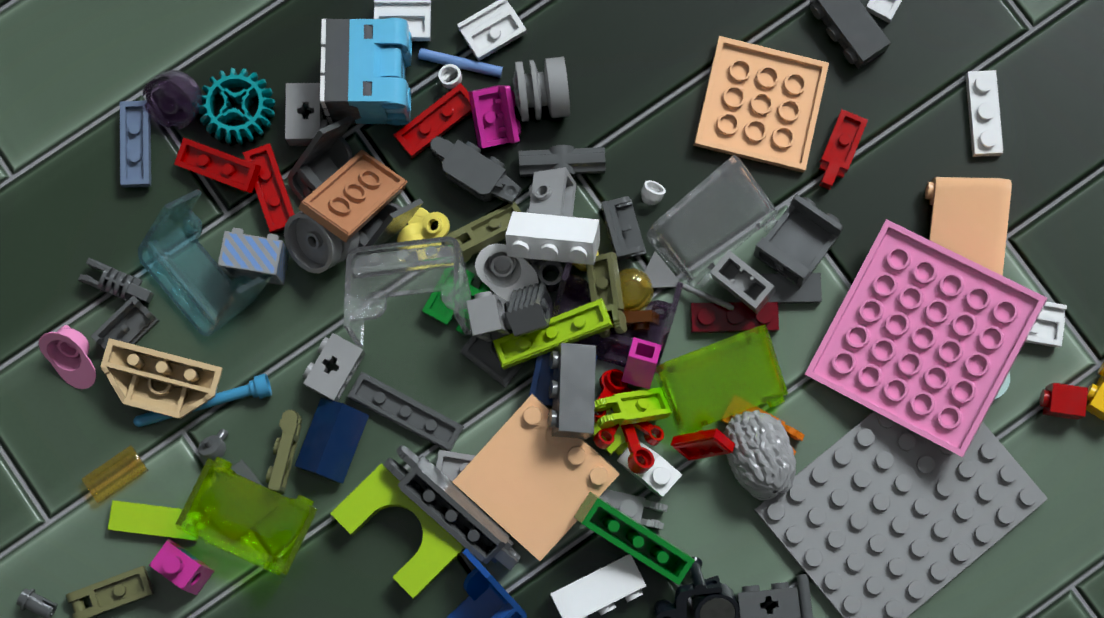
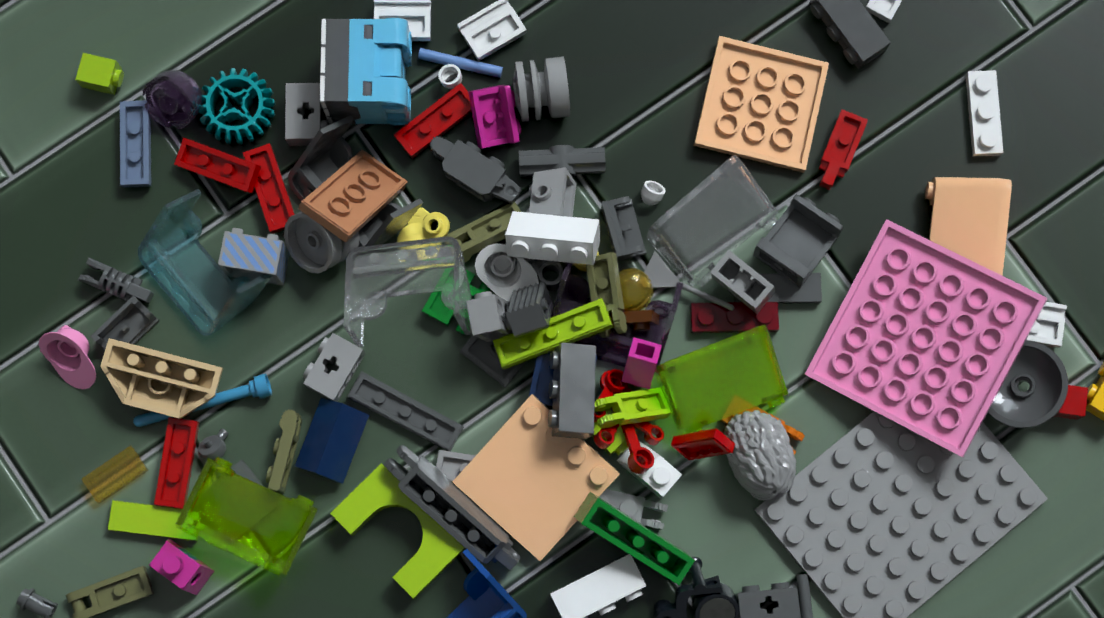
none -> lime brick [75,53,124,95]
none -> red plate [154,417,200,509]
none -> dark grey dish [988,340,1068,428]

